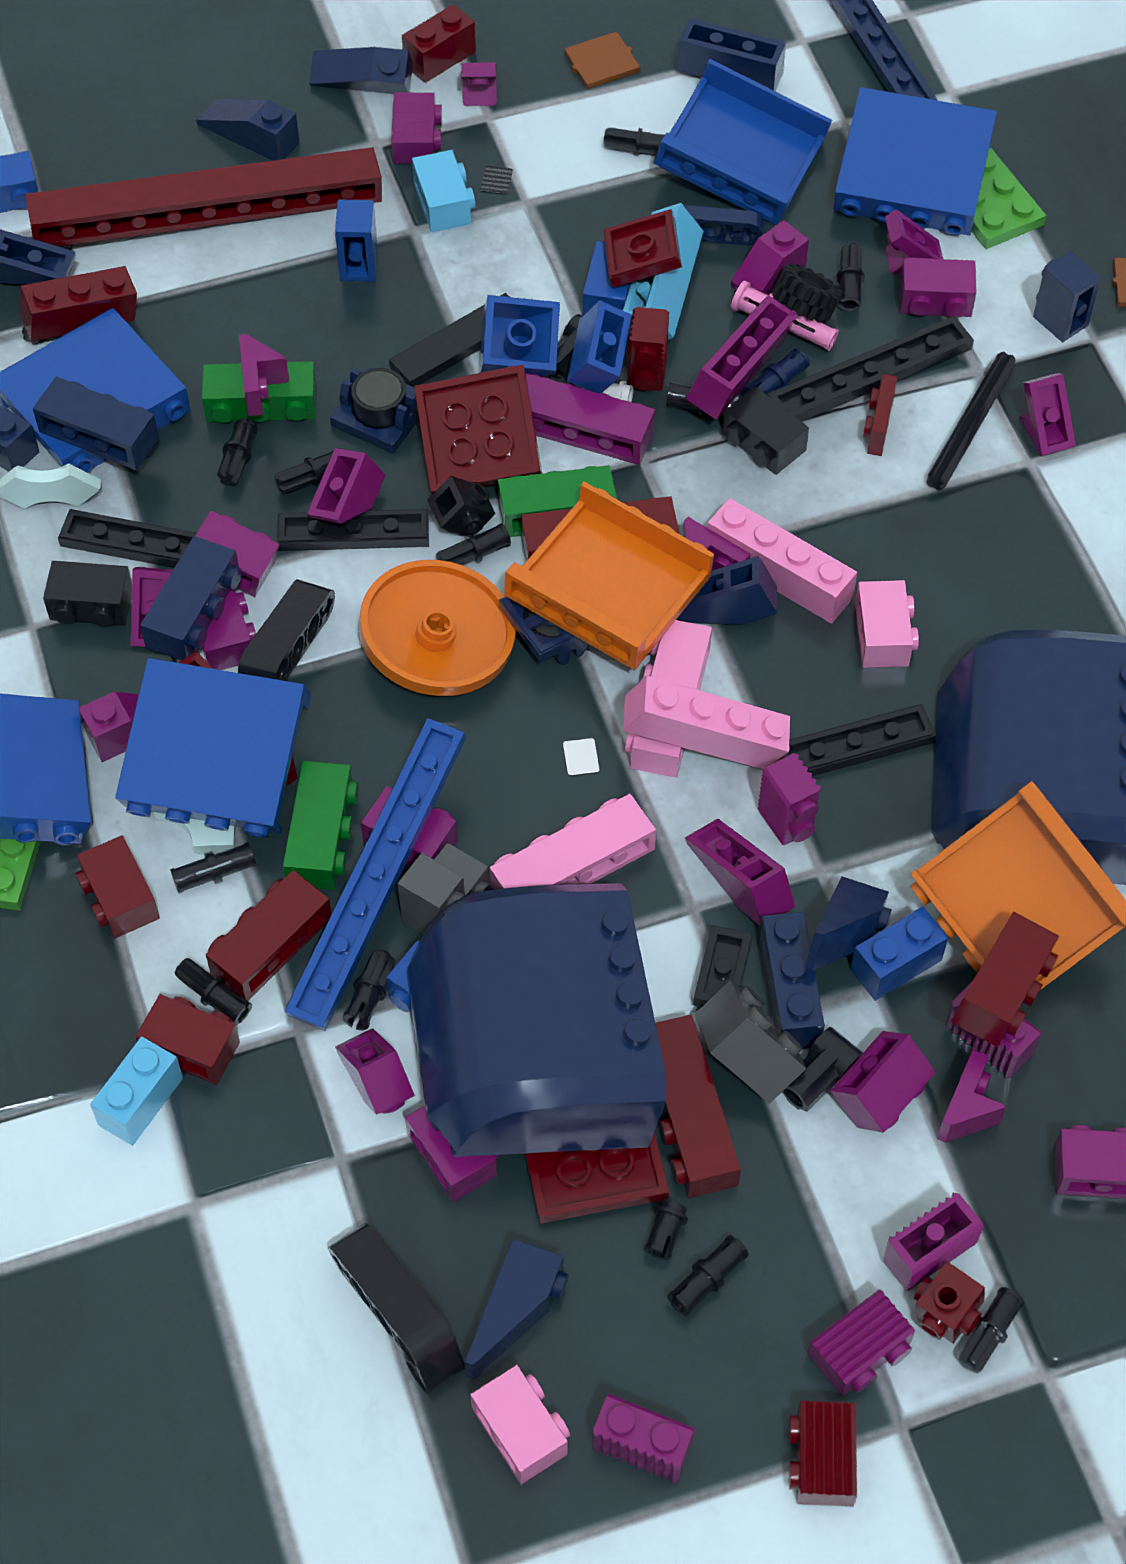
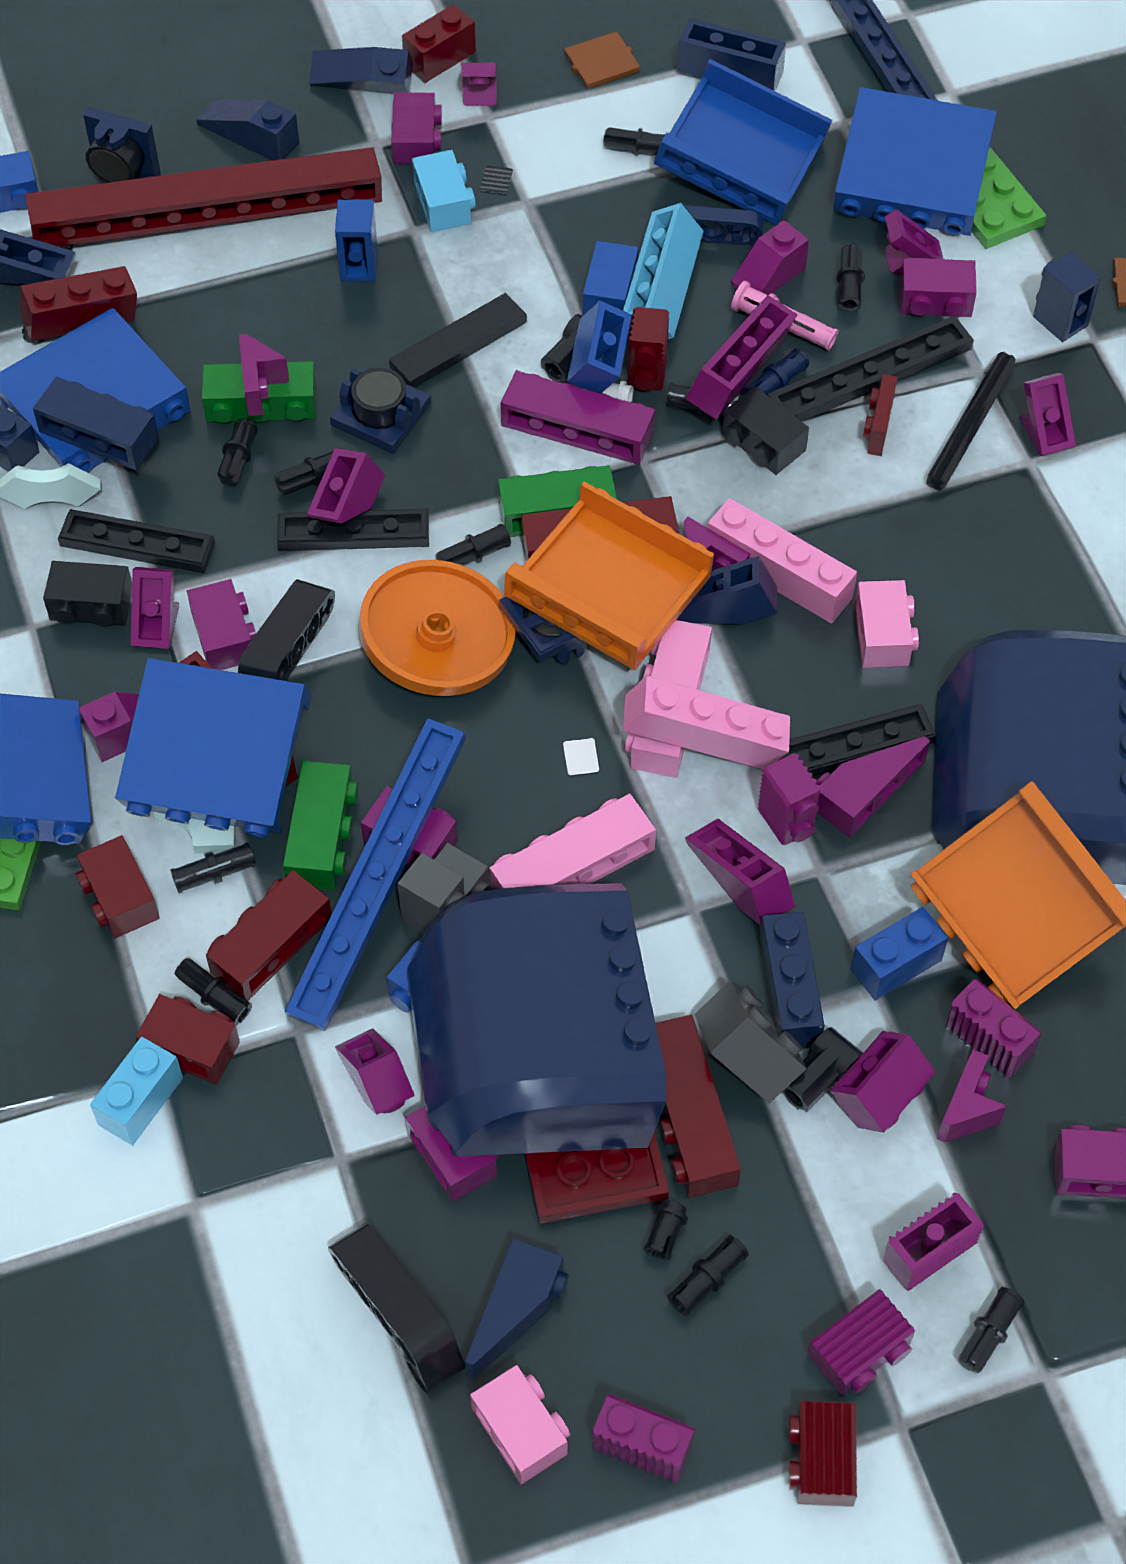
dark blue brick [140,536,242,660] -> none
magenta brick [196,510,280,597] -> none
black axle [343,950,395,1030] -> none
dark red plate [414,364,542,494] -> none
black brick [427,476,496,536] -> none
blue slope [479,295,560,377] -> none
dark red tile [603,209,682,288] -> none
black plate [693,925,752,1007] -> none
black tyre [772,263,843,323] -> none
dark blue slope [805,876,892,970] -> none
dark red brick [913,1261,985,1344] -> none
dark red brick [951,911,1059,1048] -> none
none -> piece [83,107,161,183]
none -> magenta slope [816,736,930,838]

